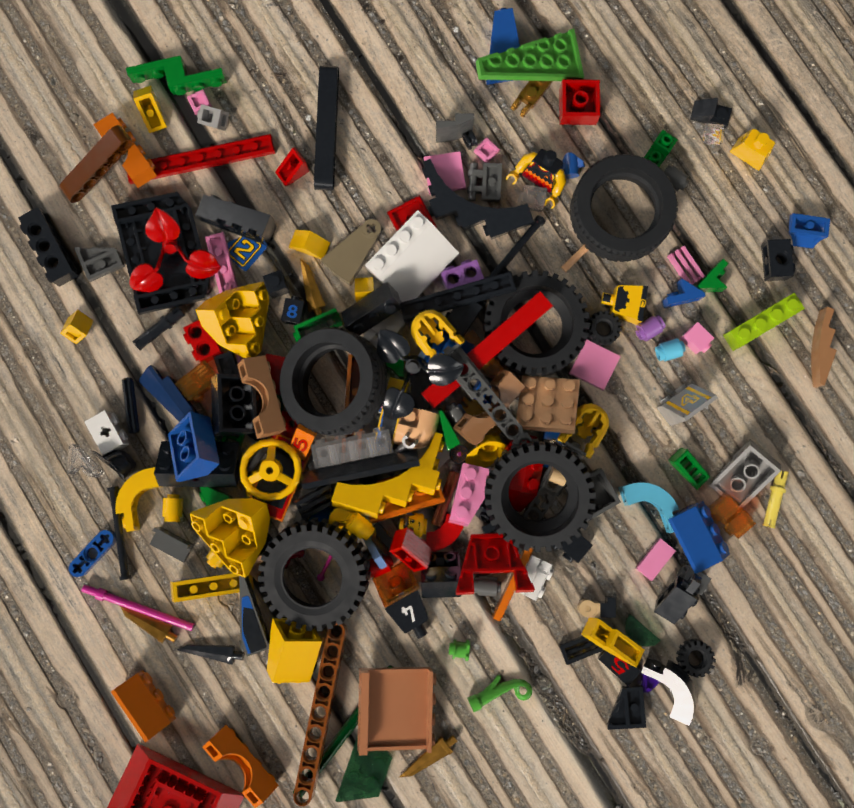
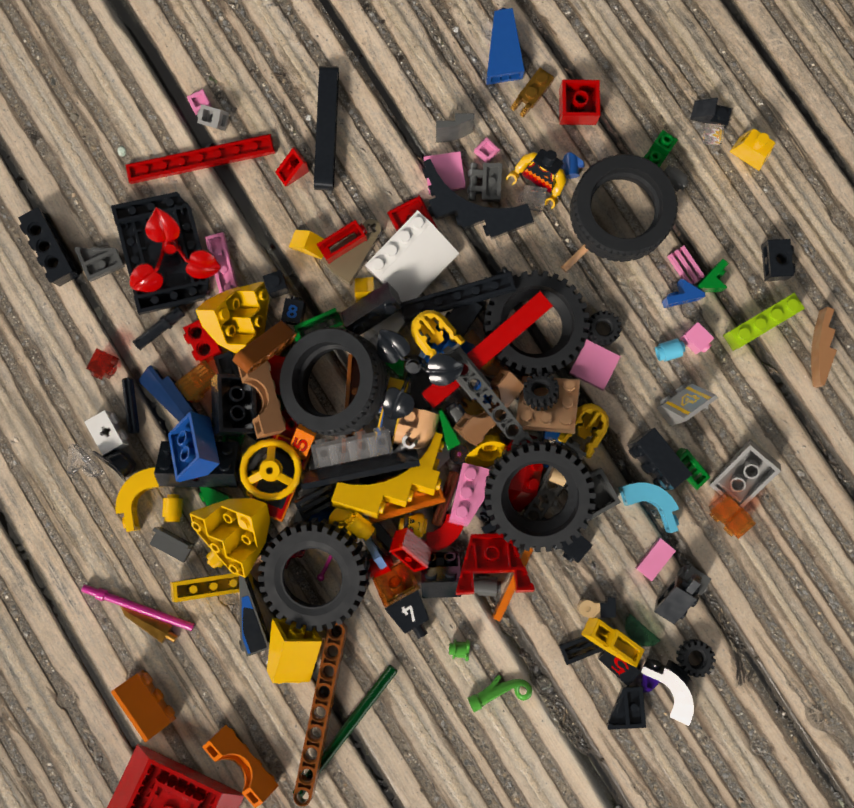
reddish brown beam [59,125,133,203] -> none
yellow panel [60,309,93,344] -> none
blue beam [69,530,116,577] -> none
orange arch [93,113,157,188] -> none
black bar [107,486,132,581] -> none
green bracket [126,56,227,95] -> none
yellow slope [133,85,167,133] -> none
black bar [177,644,244,665] -> none
black wedge [195,195,277,247] -> none
sticker [227,236,267,271] -> none
pearl gold bar [300,259,326,317] -> none
clear green wing [335,736,392,802] -> none
nougat panel [357,667,436,756] -> none
pearl gold bar [398,735,458,778] -> none
medium lavender brick [441,259,484,290] -> none
black bush [462,130,478,150] -> none
bright green wing [476,29,584,81] -> none
black bar [484,215,545,279] -> none
white brick [520,555,554,601] -> none
yellow torso [601,285,648,325] -> none
medium lavender brick [635,315,666,342] -> none
blue slope [668,501,730,574] -> none
light yellow pin [762,470,789,529] -> none
blue slope [789,213,830,249] -> none
none -> clear red brick [86,348,119,380]
none -> dark orange beam [232,320,297,375]
none -> red window [317,220,368,264]
none -> black tyre [523,373,559,411]
none -> black brick [627,428,692,490]

